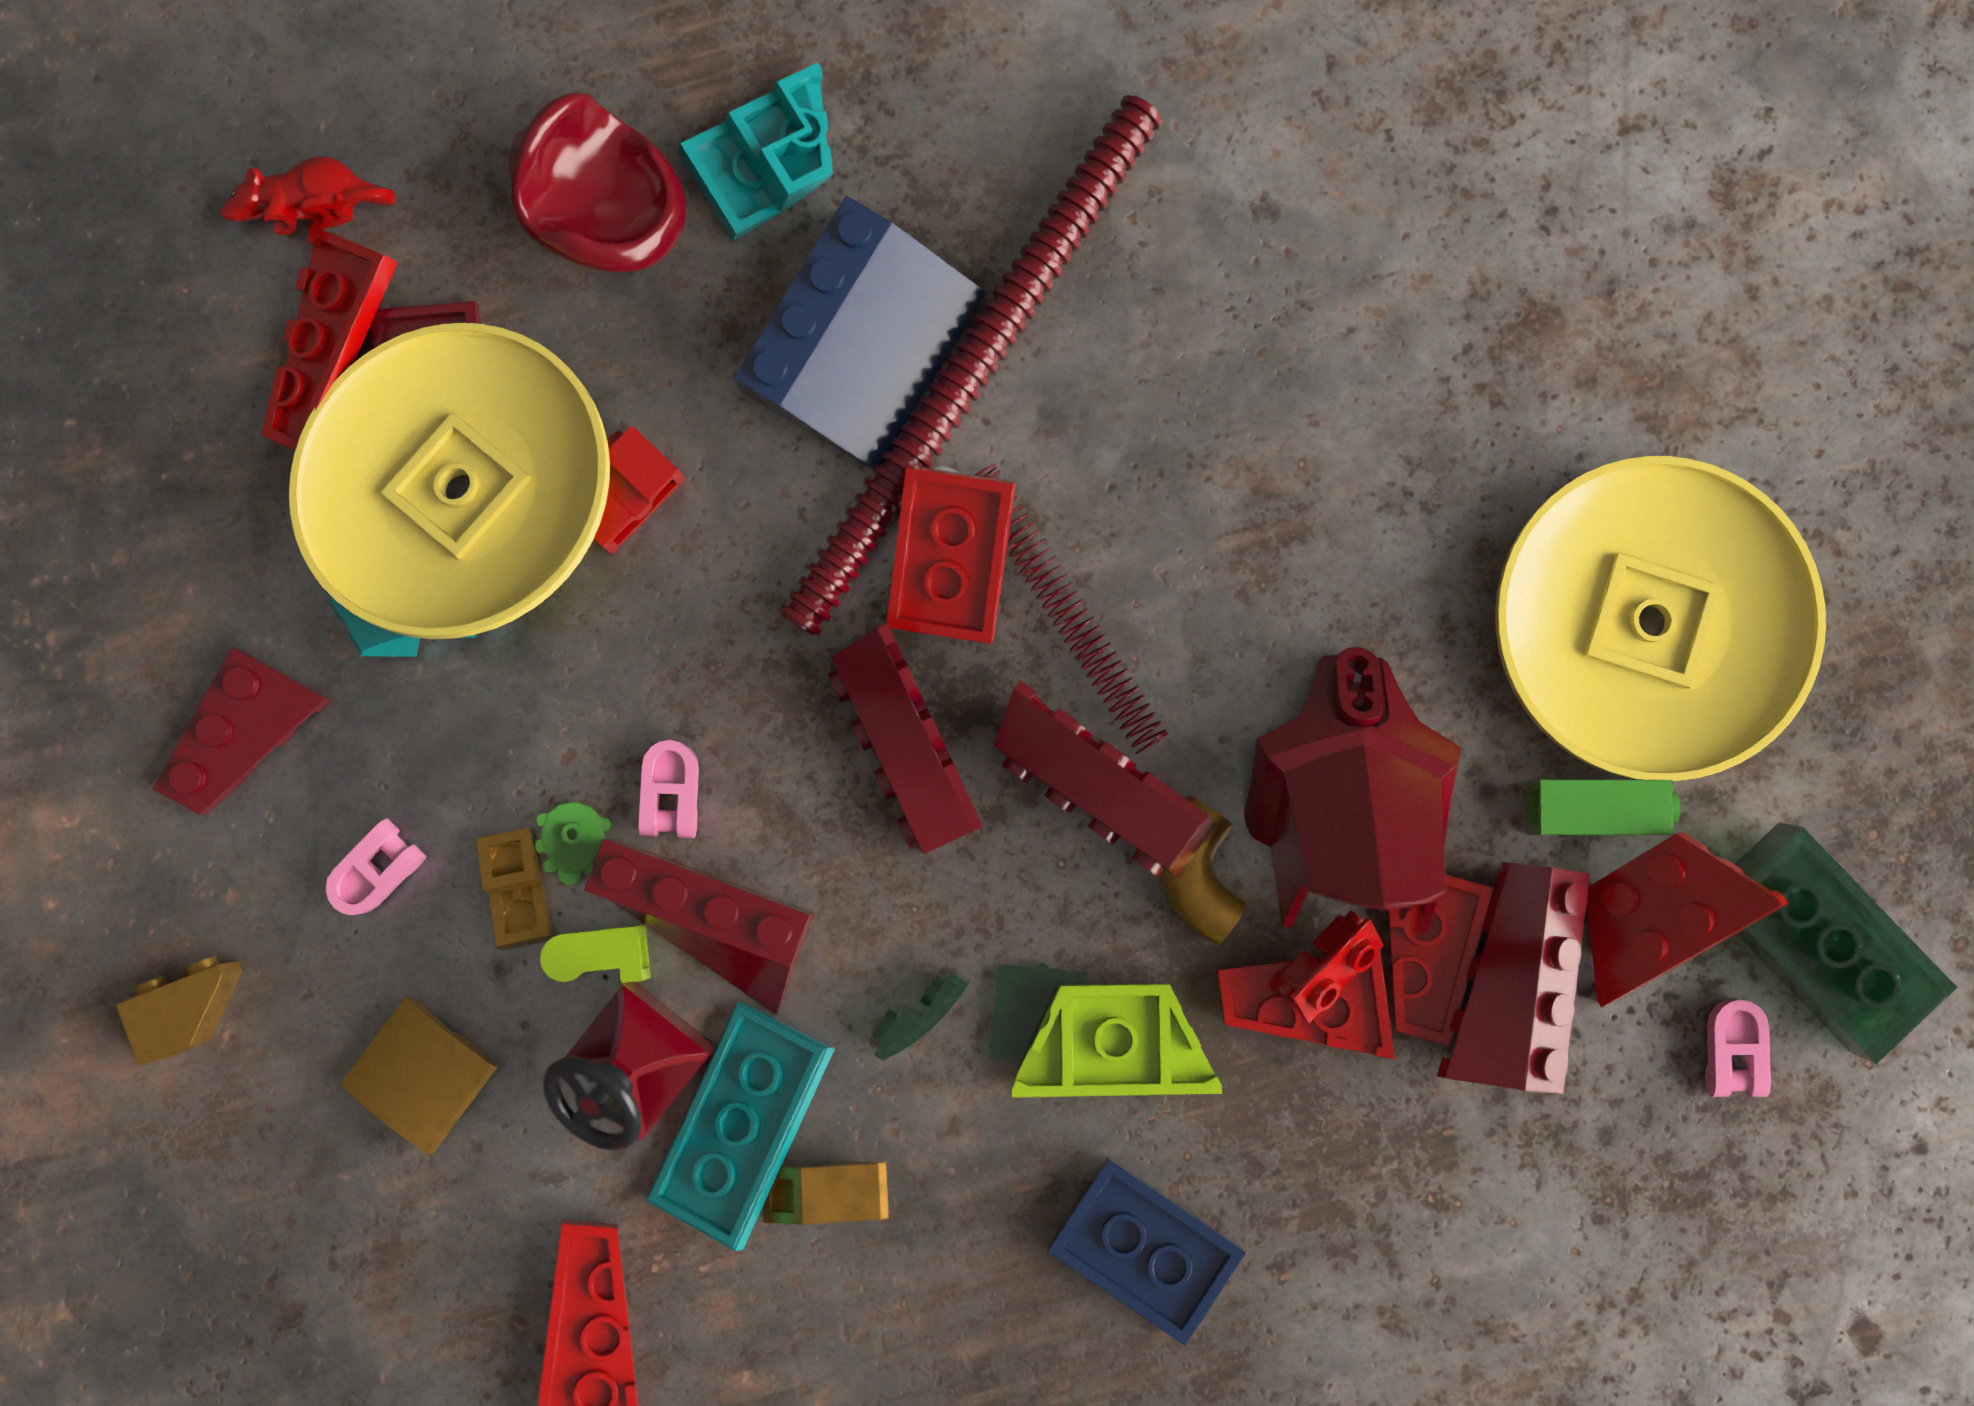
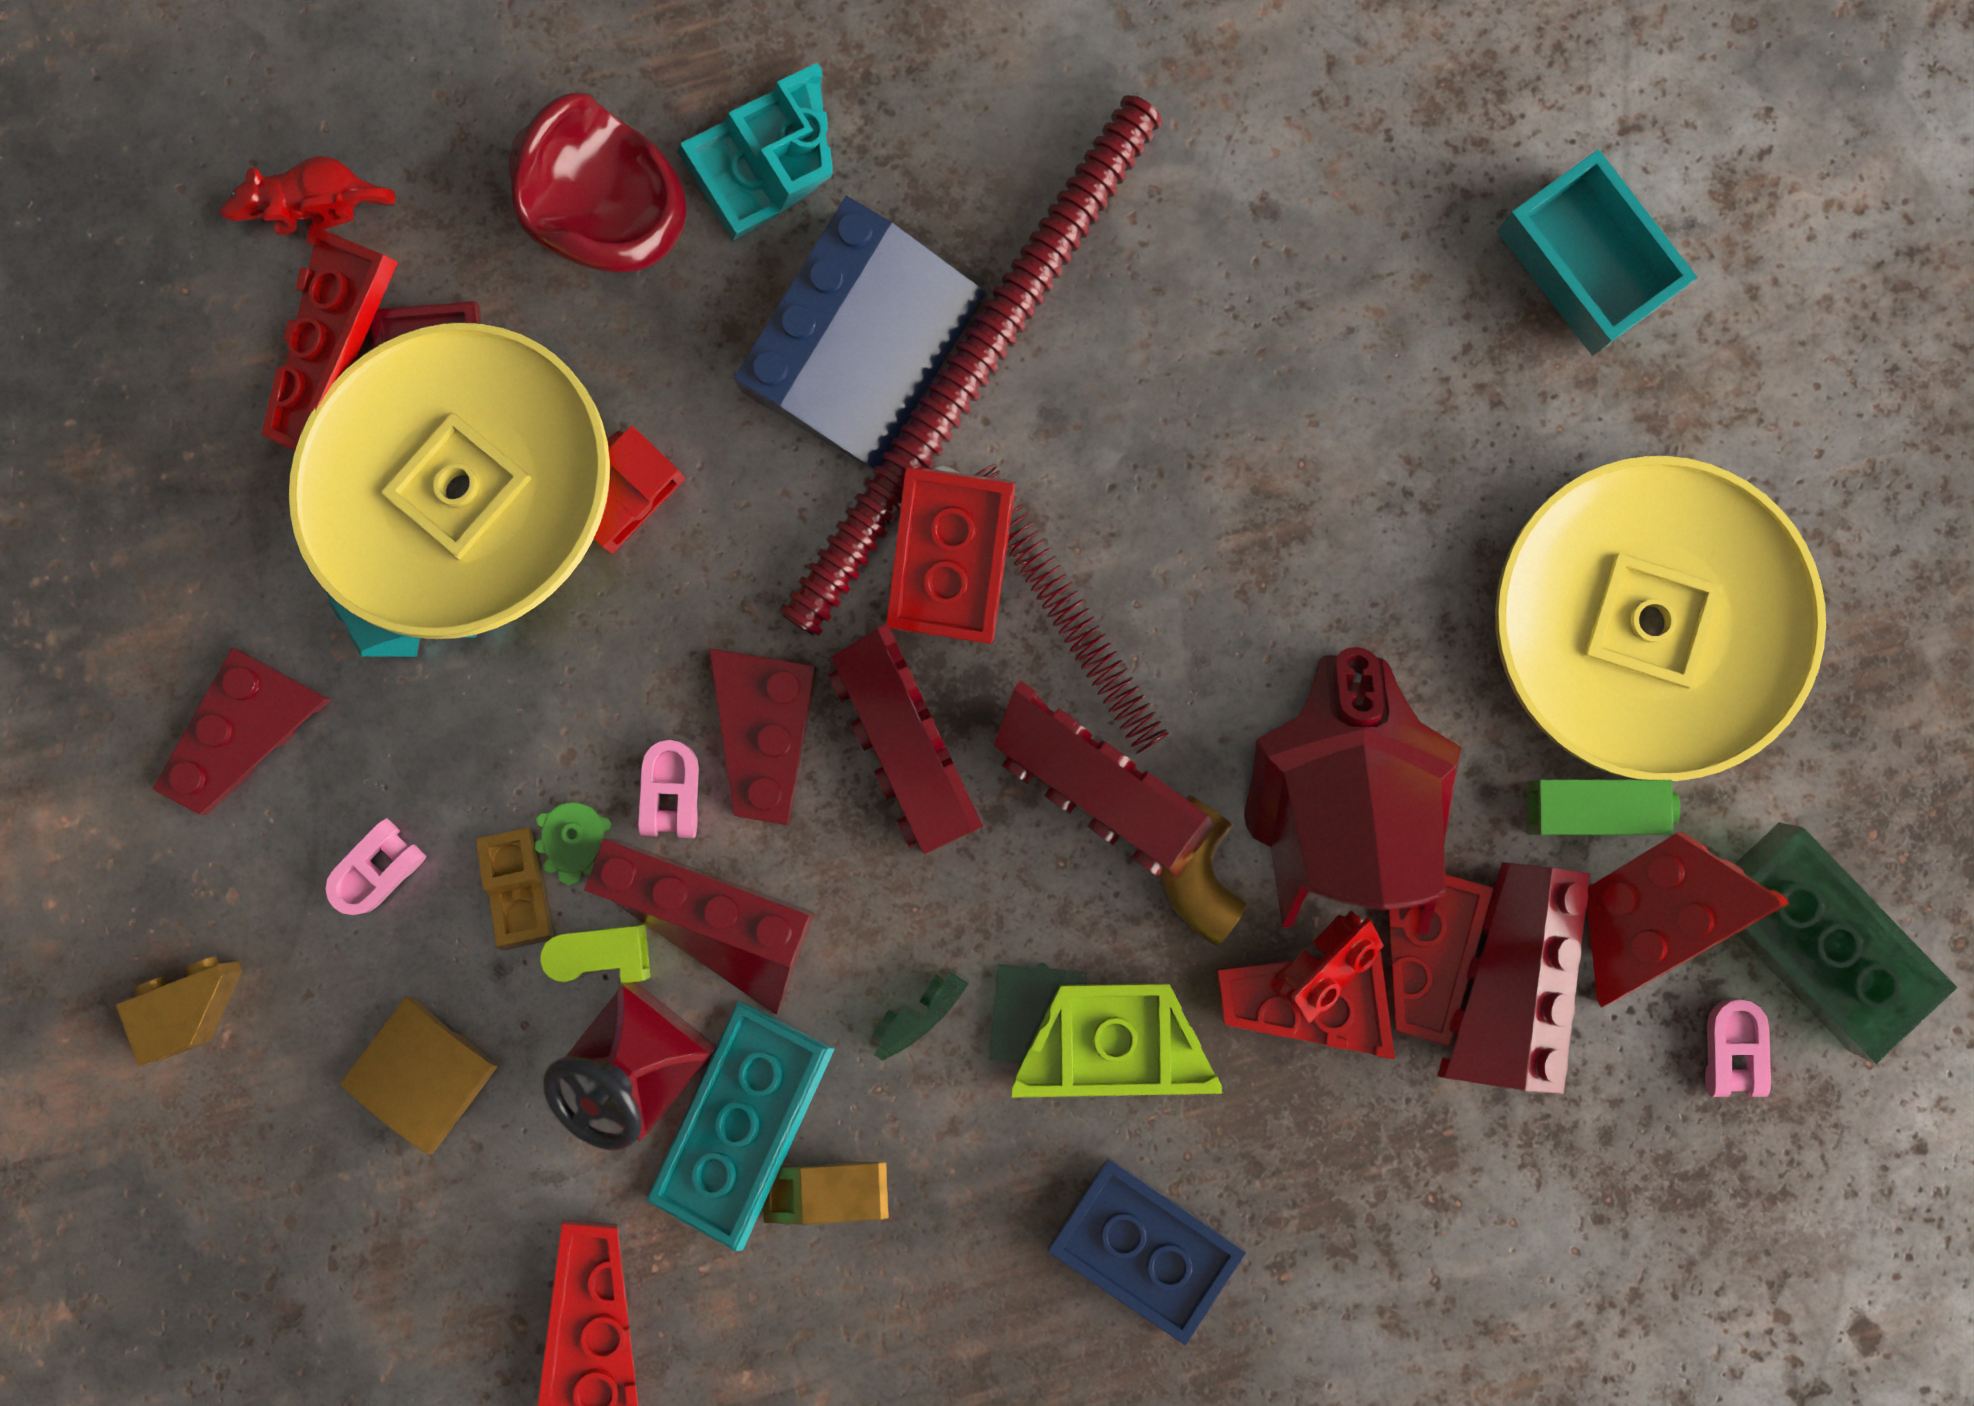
none -> dark red wing [709,648,817,825]
none -> teal piece [1496,149,1698,357]

